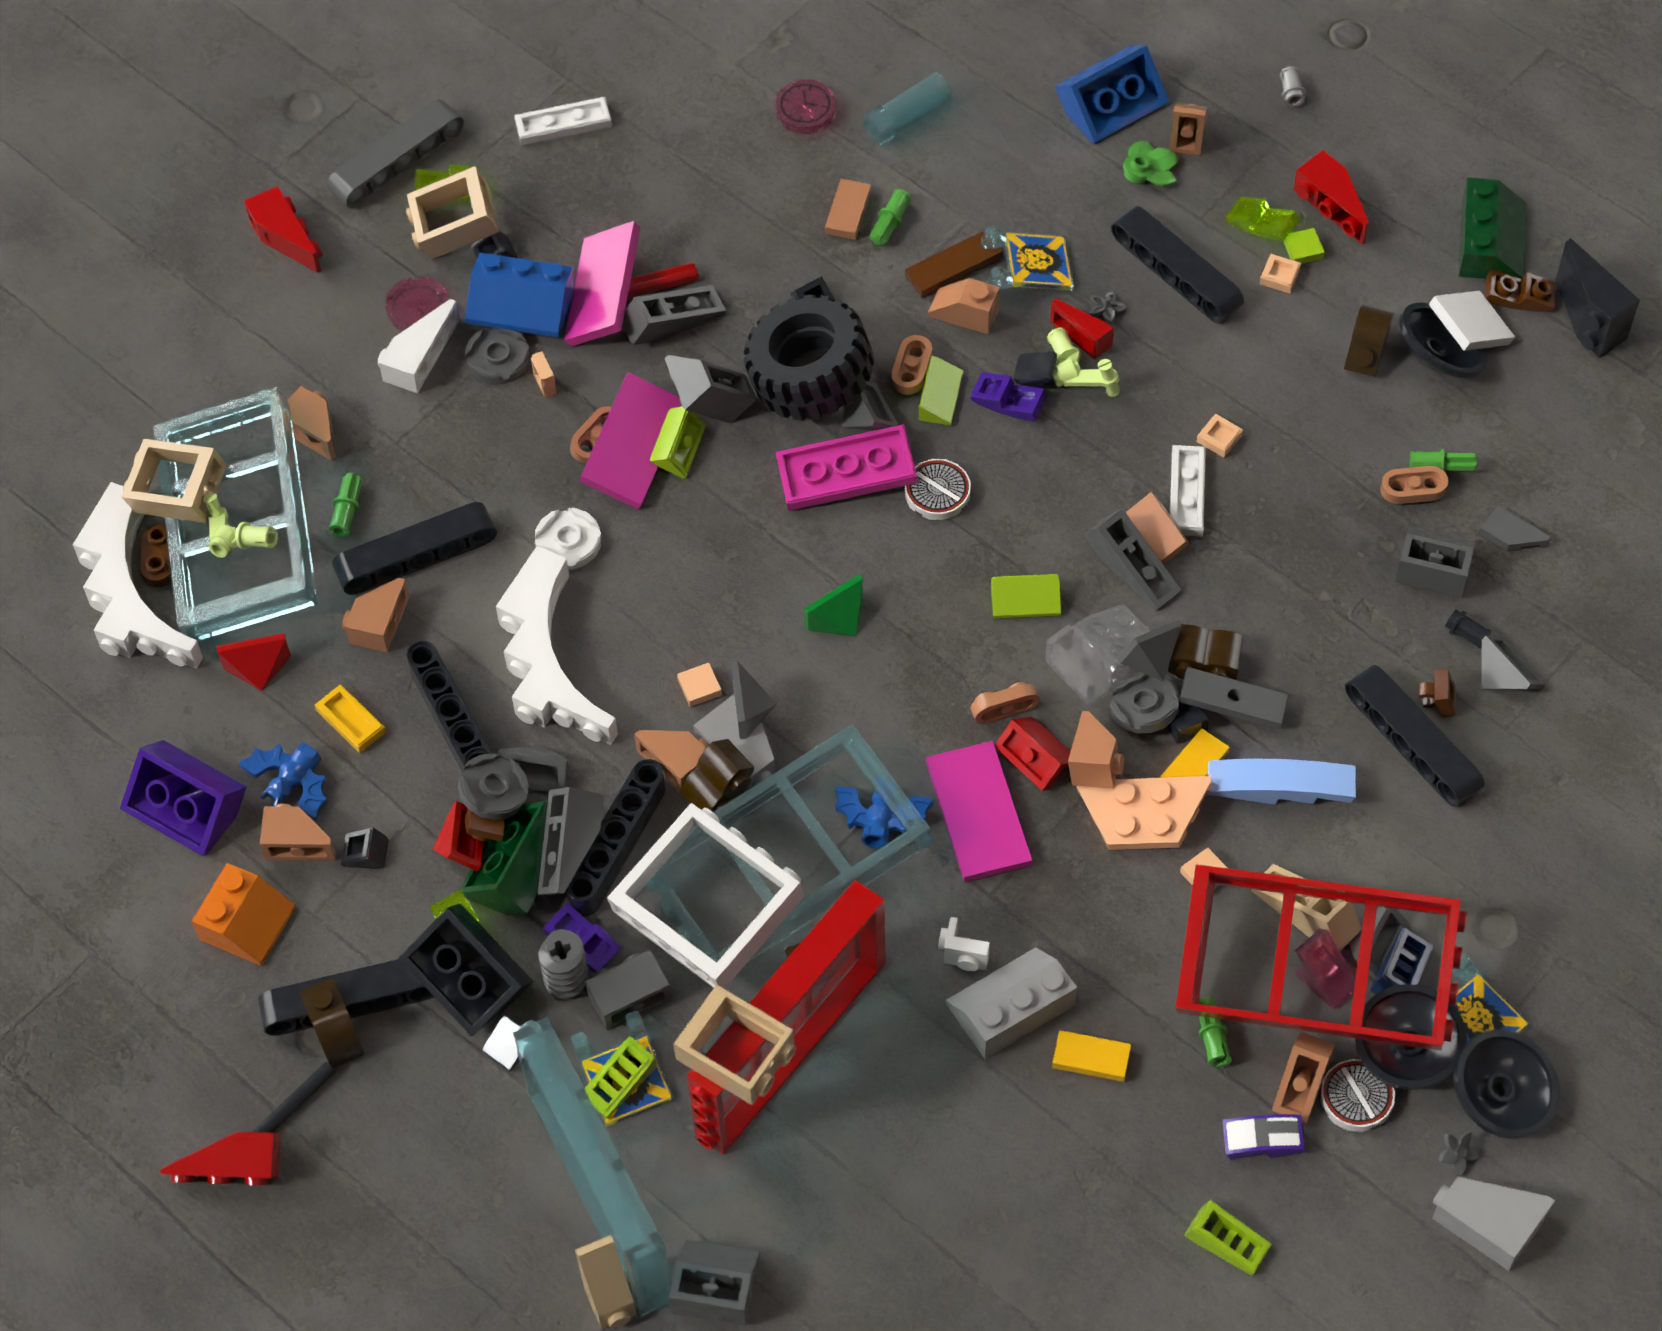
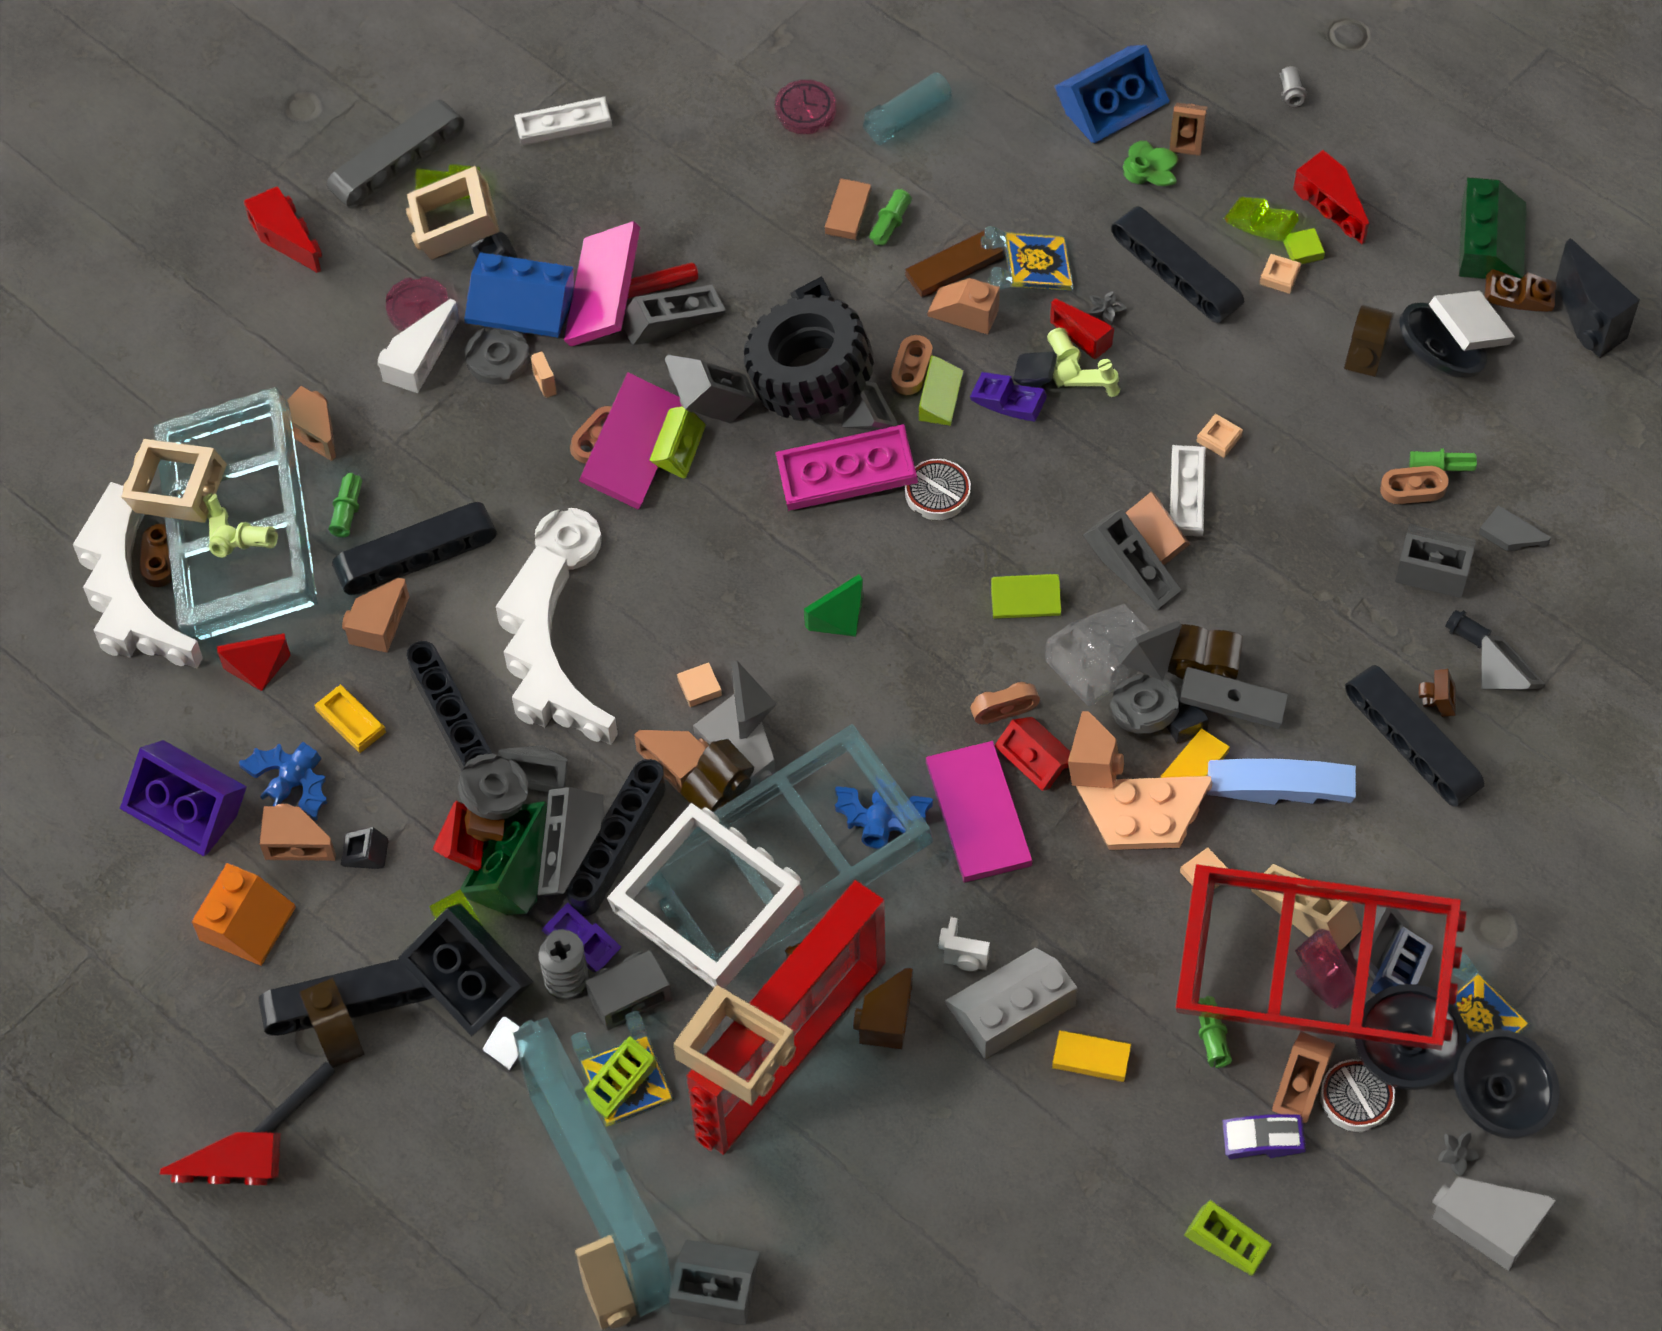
none -> reddish brown slope [853,968,913,1050]

